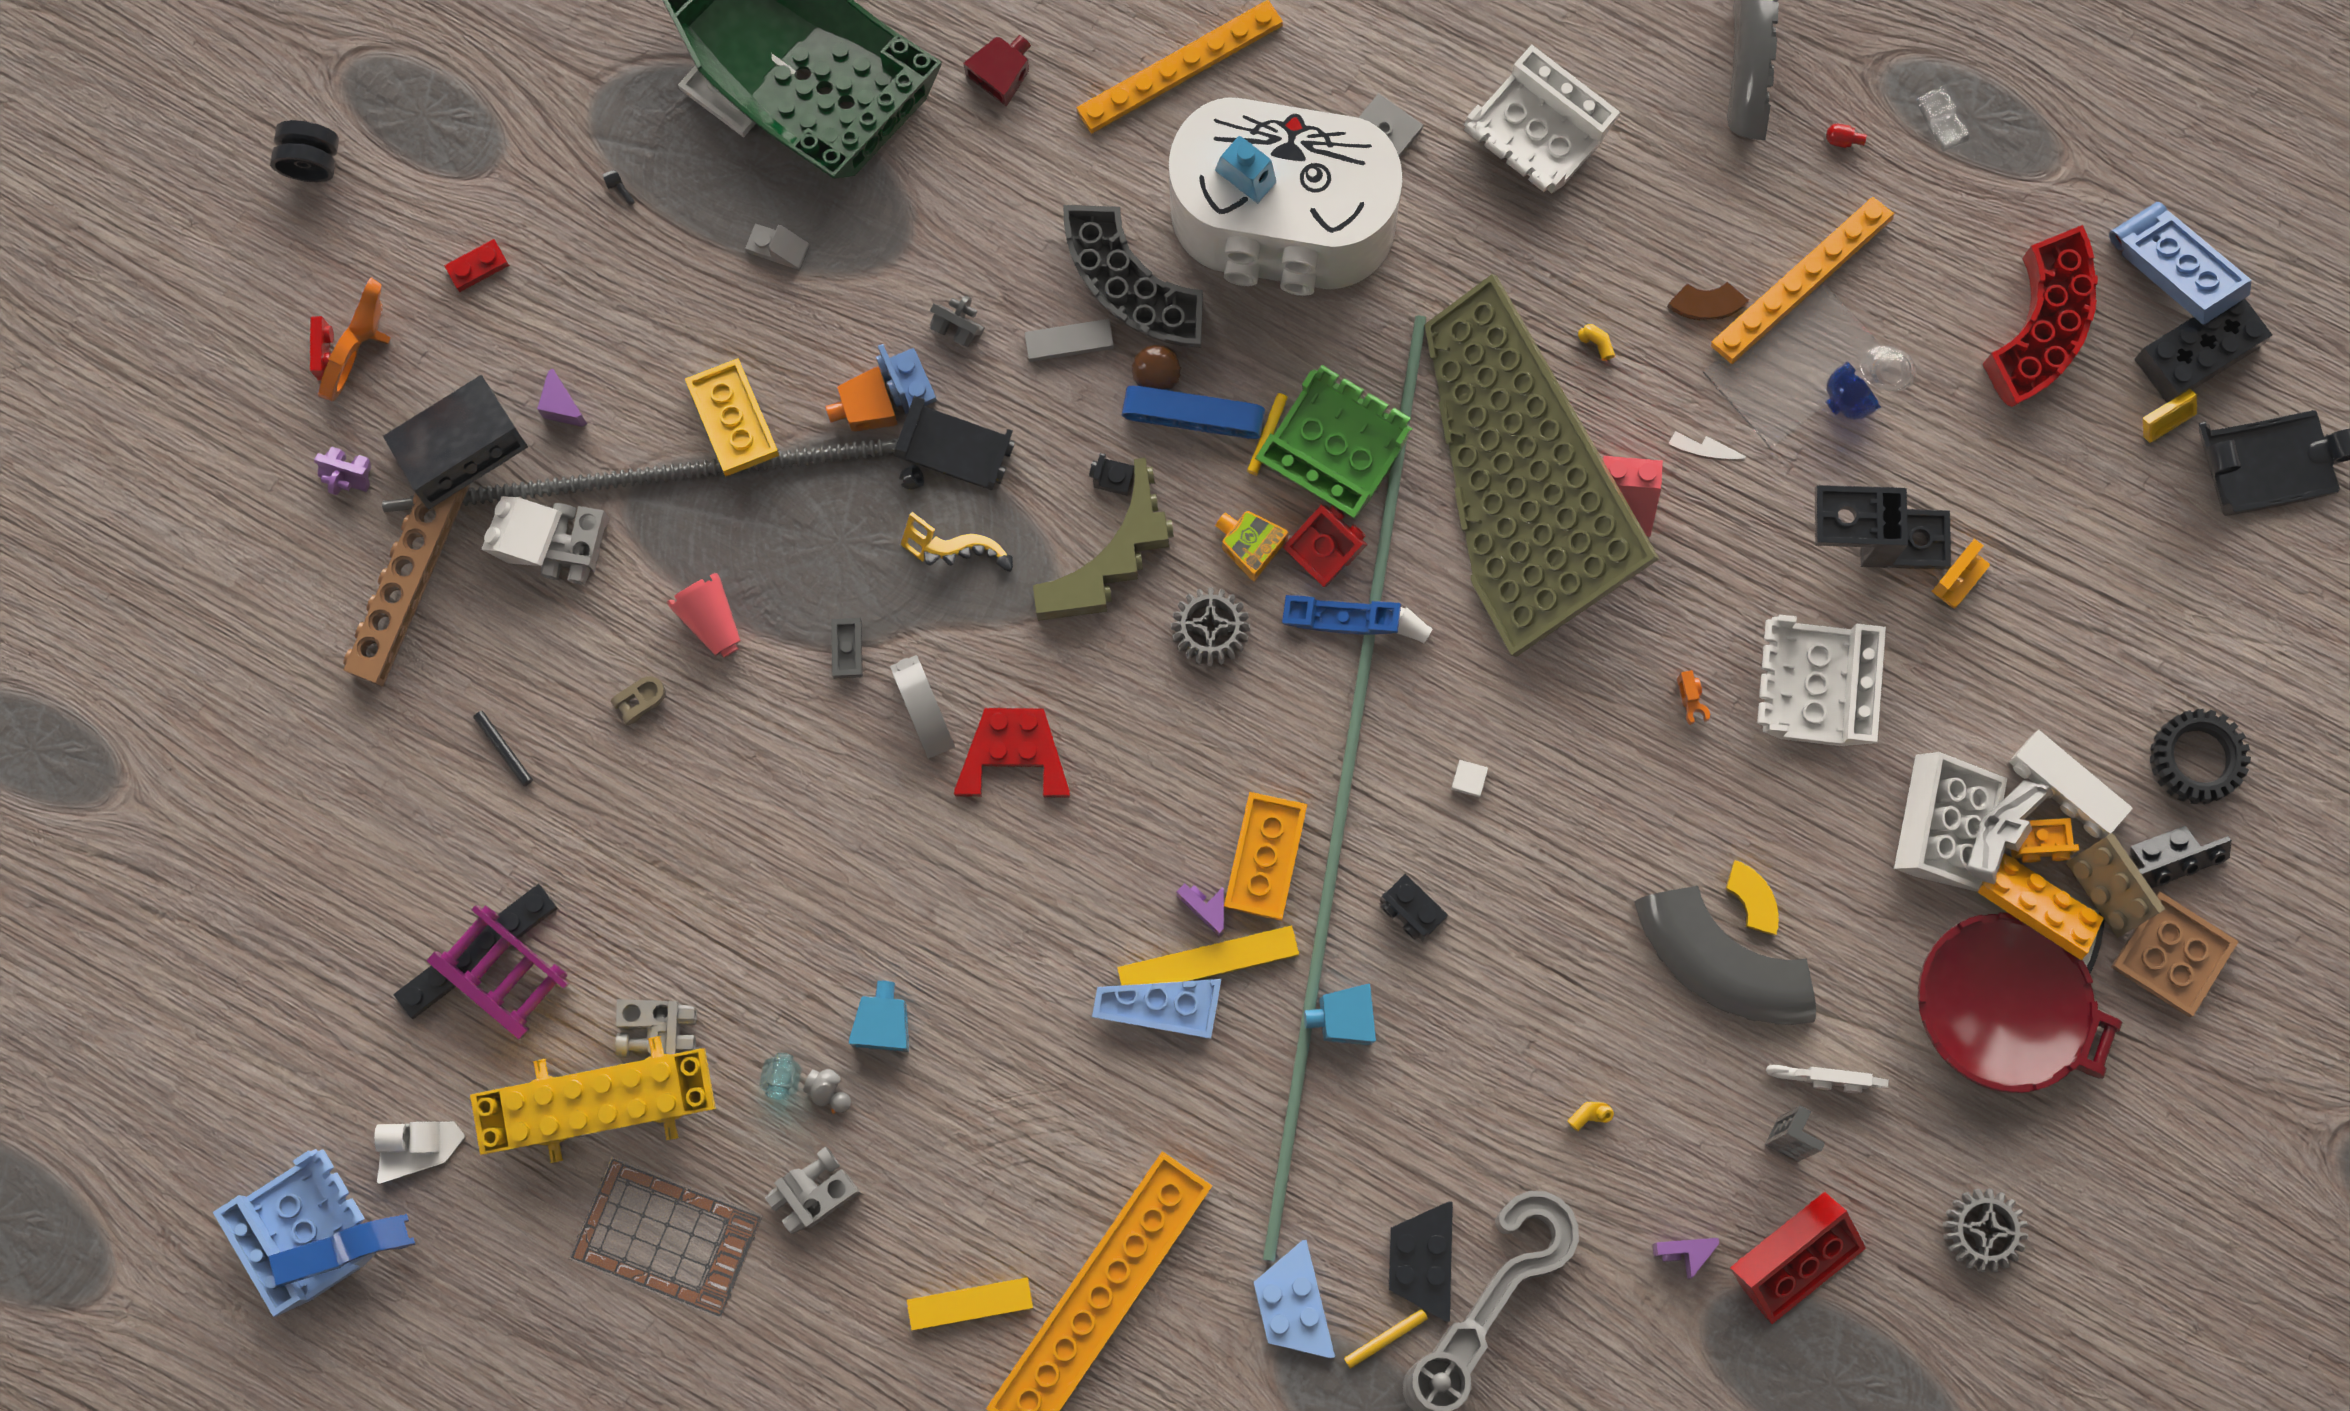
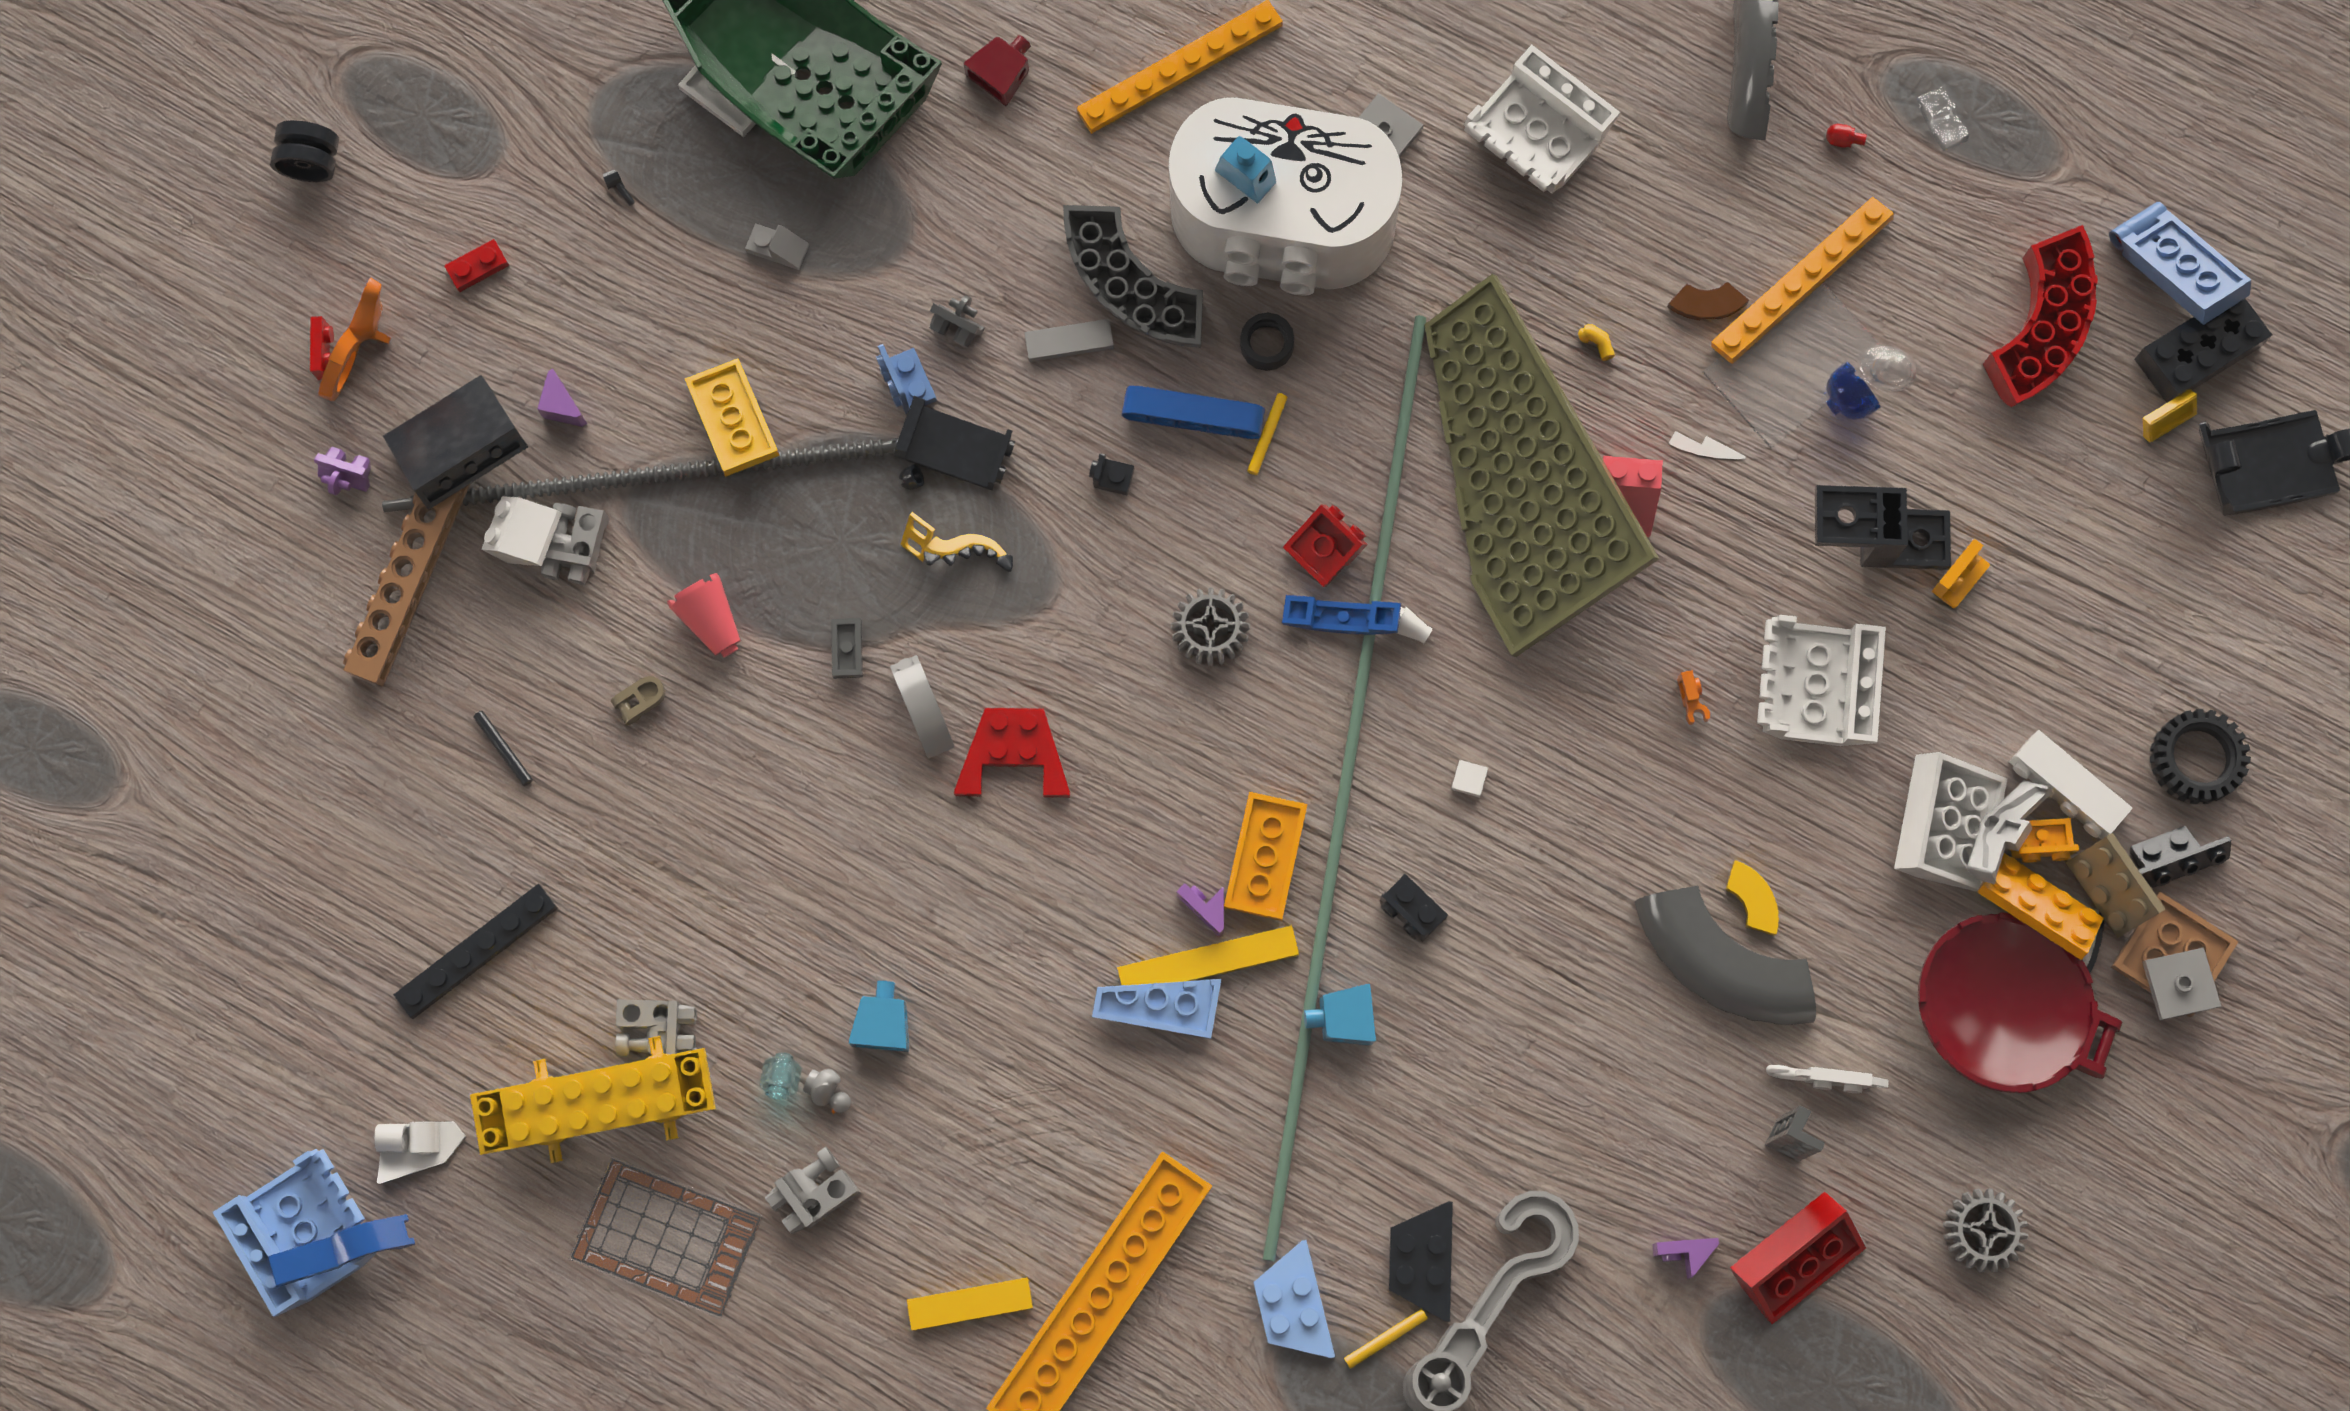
magenta fence [426,905,570,1039] -> none
orange torso [825,366,898,432] -> none
olive arch [1033,458,1174,621] -> none
reddish brown hair [1132,345,1181,390] -> none
torso [1215,511,1288,582] -> none
bright green slope [1255,365,1413,519] -> none
yellow arm [1567,1102,1614,1132] -> none
none -> black tyre [1240,312,1295,371]
none -> light grey plate [2142,947,2221,1021]

